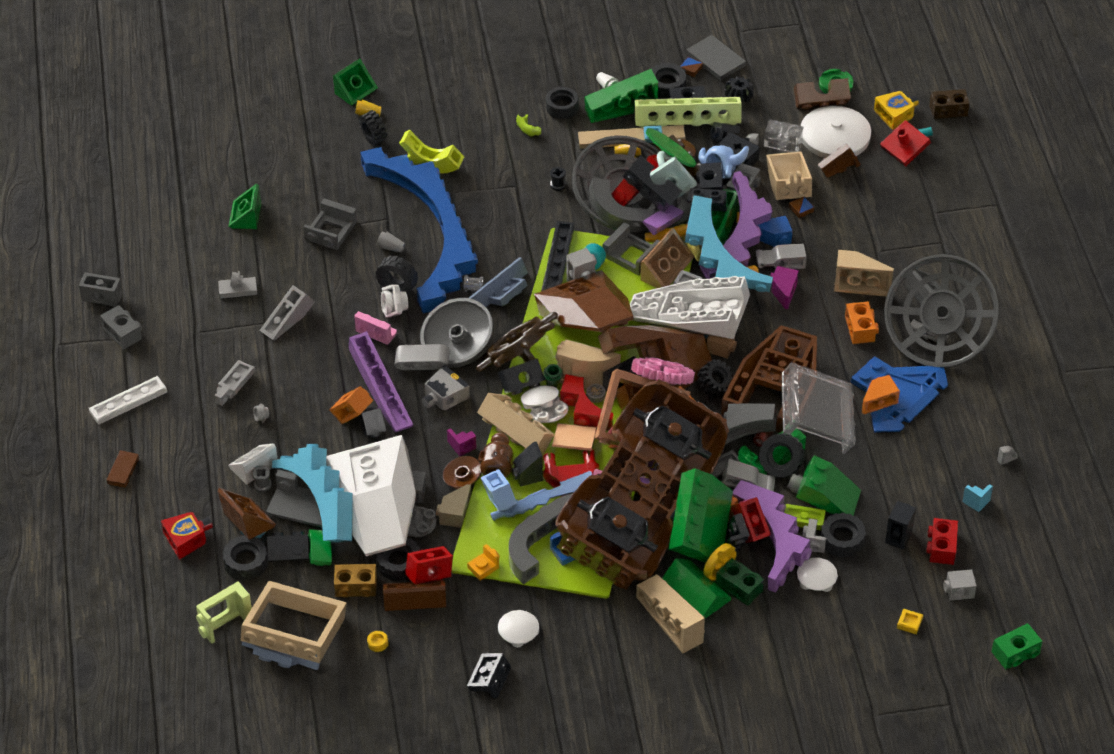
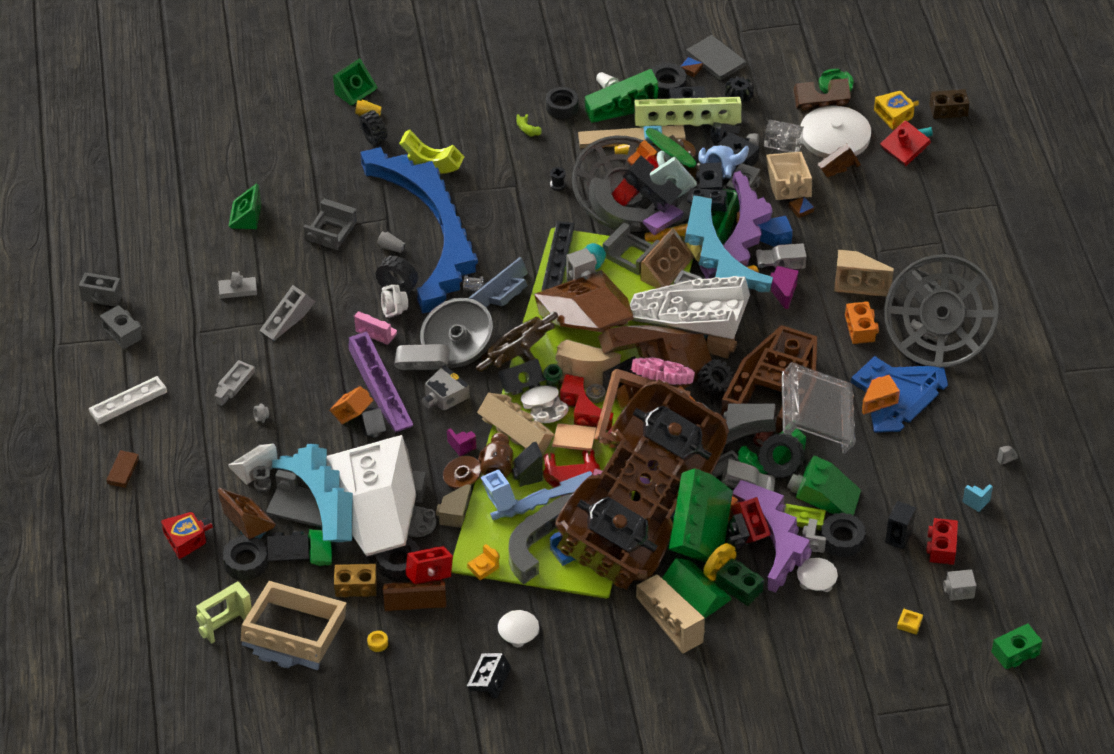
none -> orange panel [627,140,657,166]

